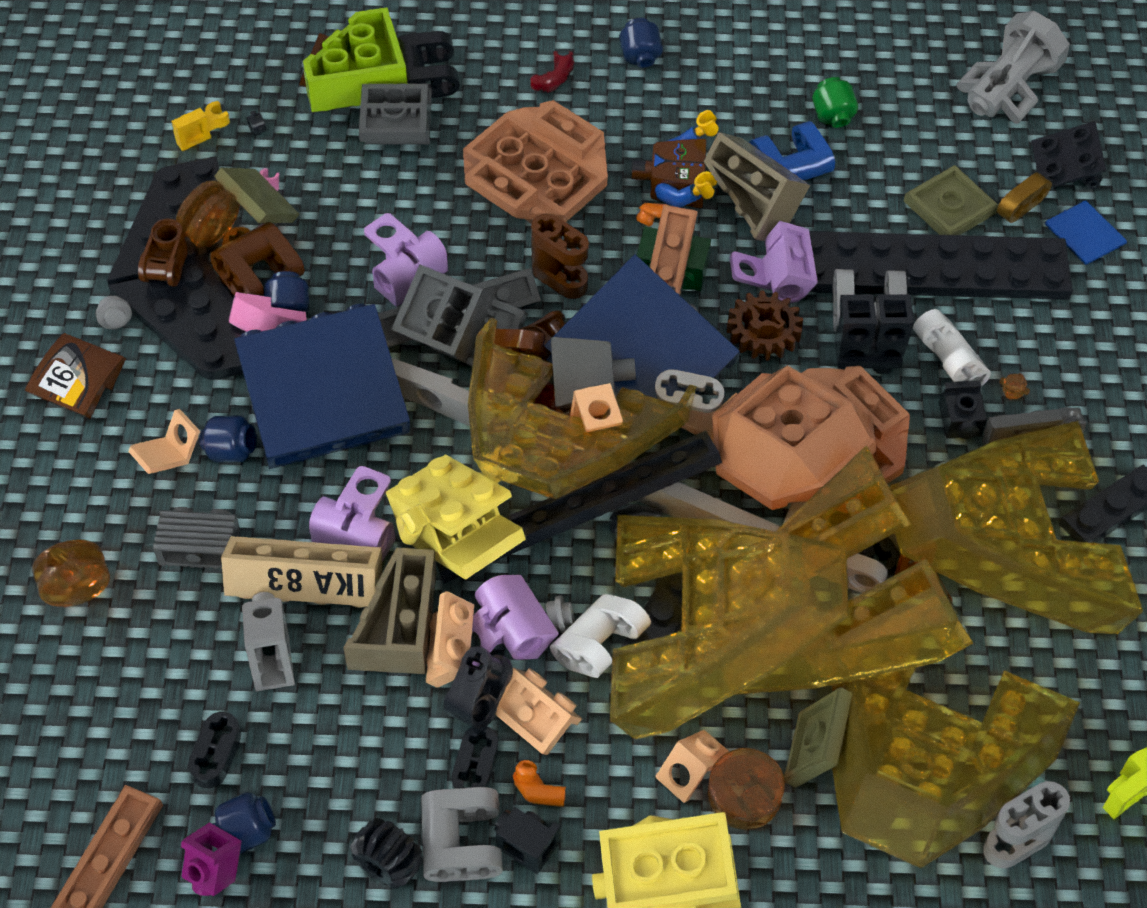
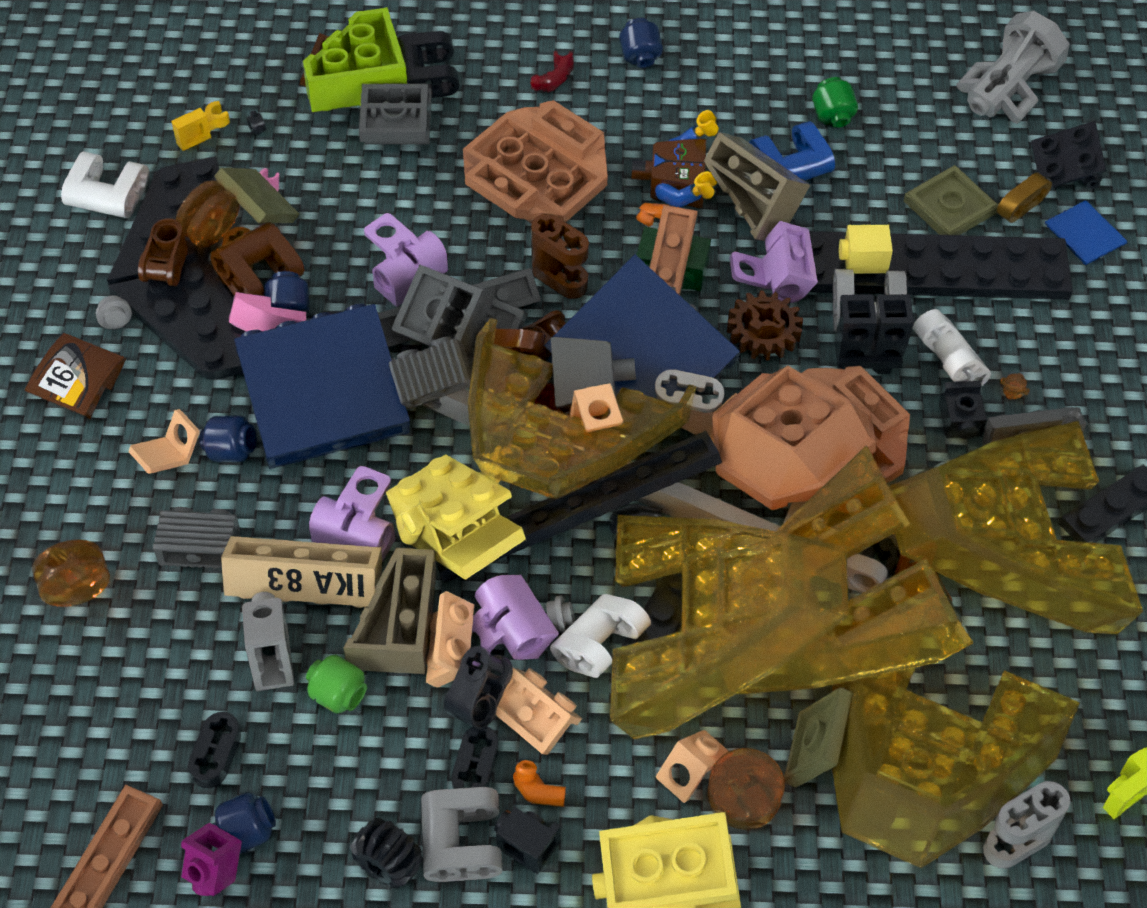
none -> white connector [61,151,149,219]
none -> bright green head [306,654,367,714]
none -> dark grey brick [389,337,476,409]
none -> light yellow brick [839,225,893,274]

